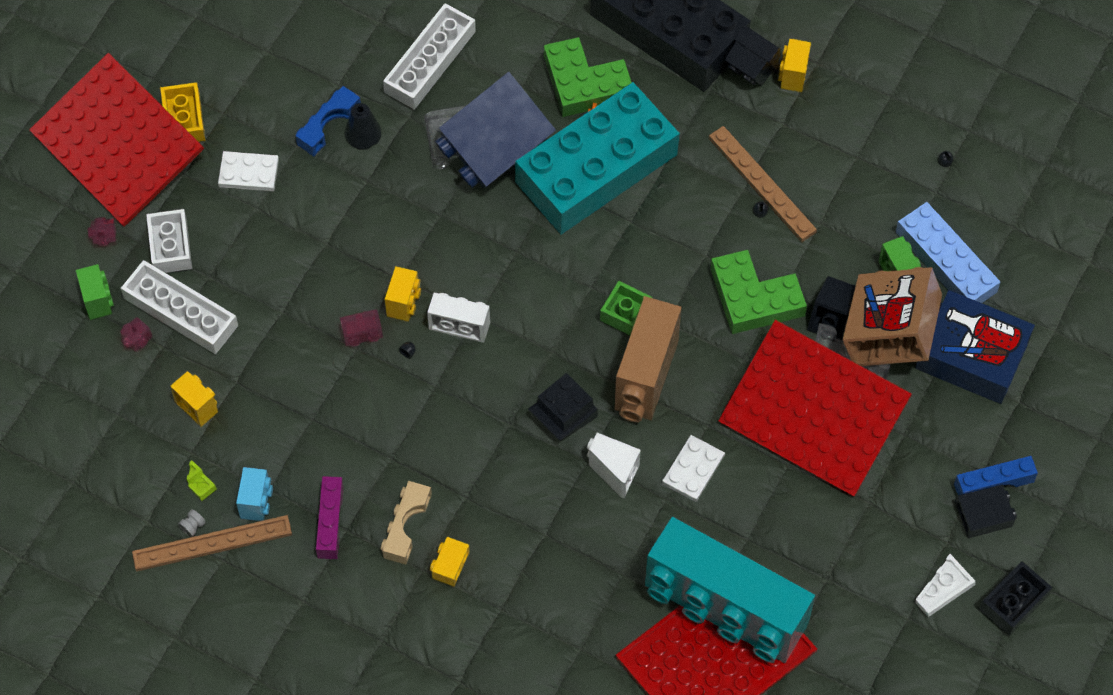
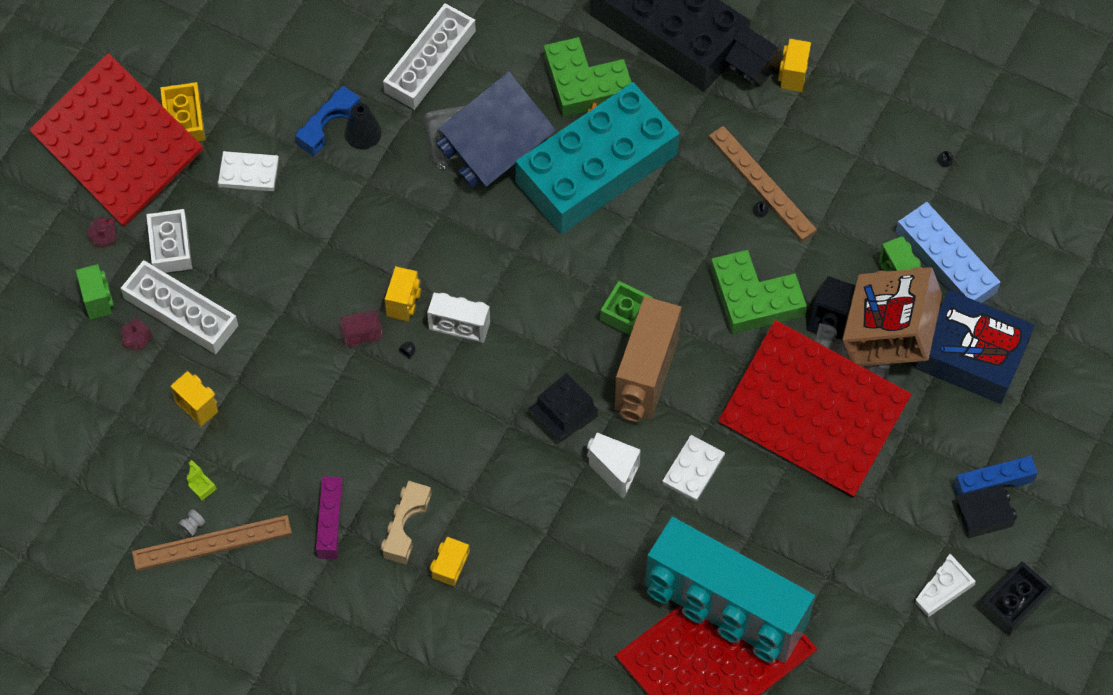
medium azure brick [236,467,273,521] -> none

